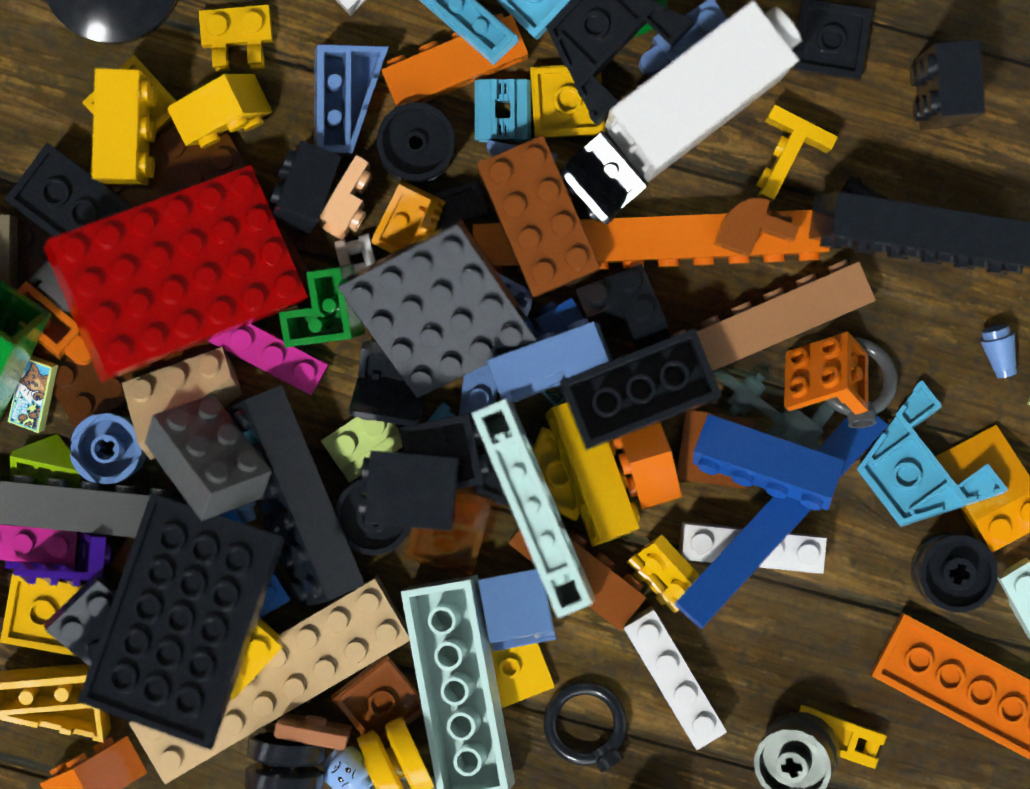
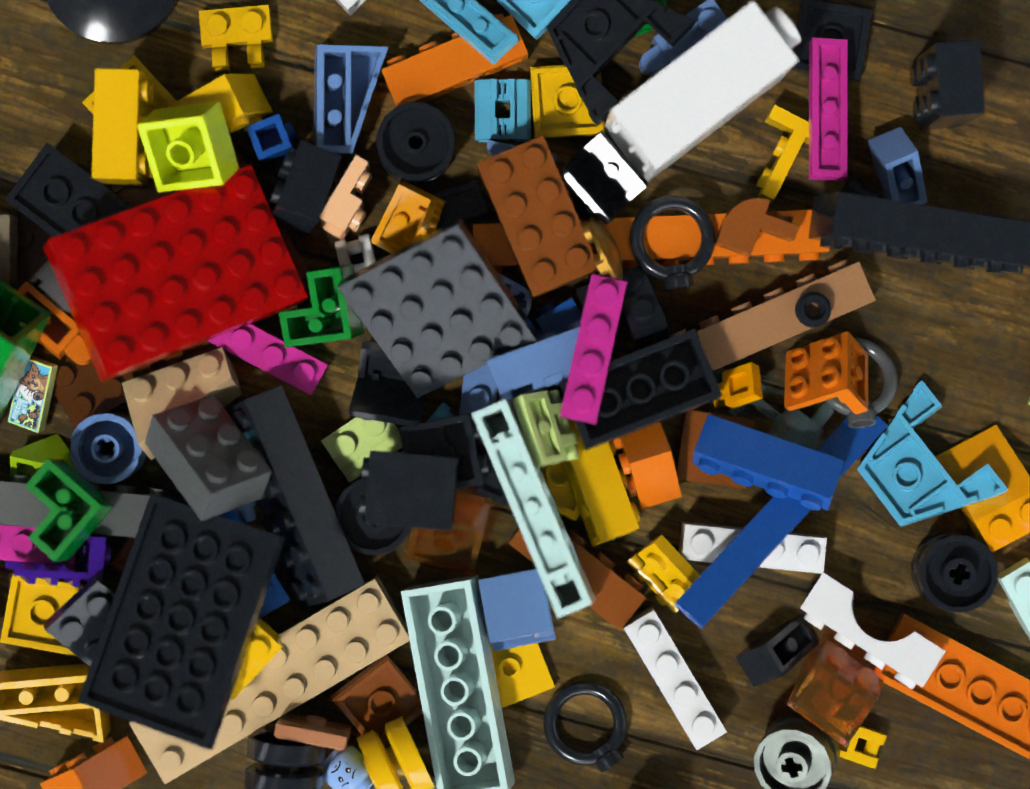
medium blue cone [980,324,1017,378] -> none
none -> green brick [25,458,114,562]
none -> neon yellow brick [137,101,239,192]
none -> blue brick [246,114,299,165]
none -> yellowish green plate [512,389,579,468]
none -> dark pink plate [560,274,627,425]
none -> pearl gold dish [581,217,623,280]
none -> black piece [630,195,715,290]
none -> light orange plate [713,362,763,409]
none -> black slope [736,614,819,687]
none -> clear orange slope [787,639,884,747]
none -> black plate [795,292,831,328]
none -> white arch [800,573,946,690]
none -> dark pink plate [809,38,848,181]
none -> medium blue slope [868,127,927,205]

